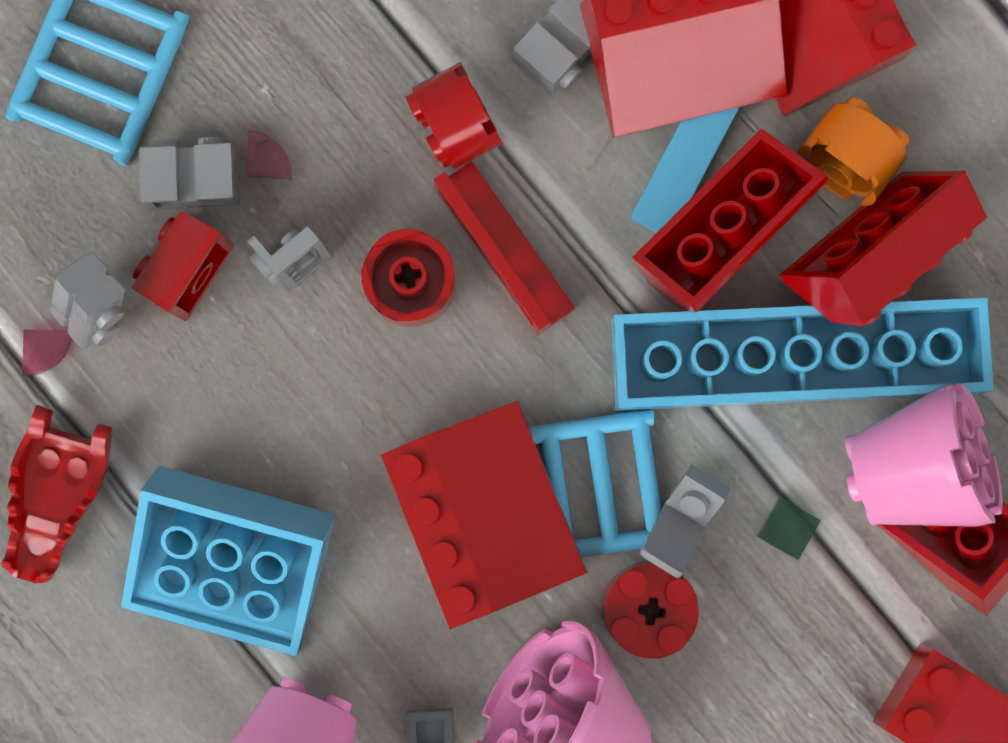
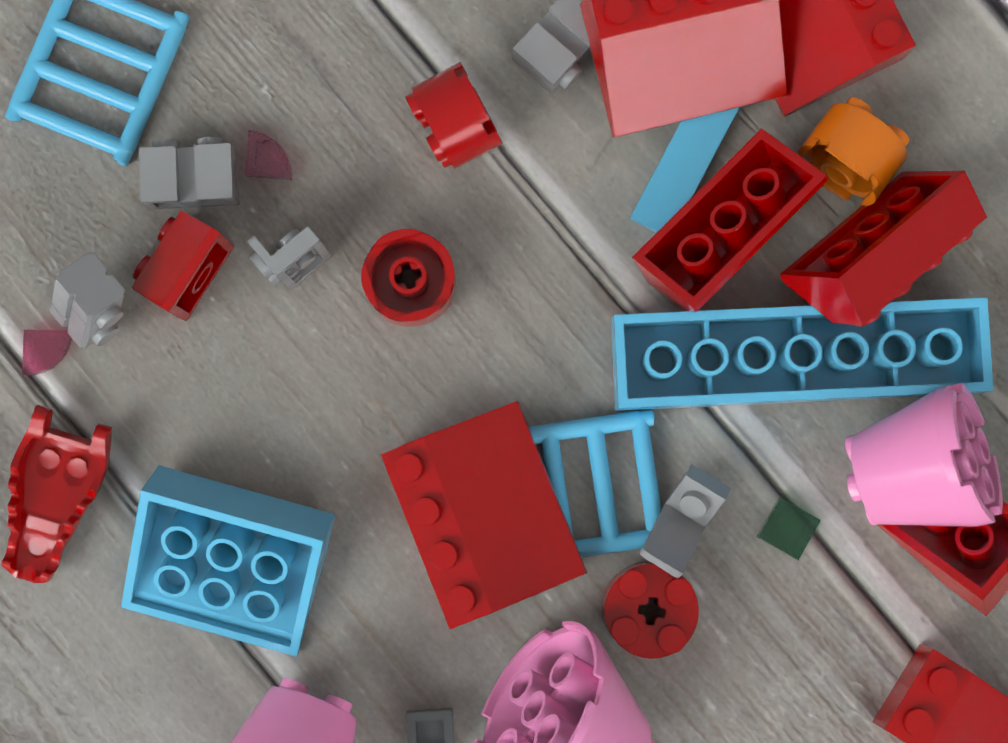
red fence [433,161,575,335] -> none

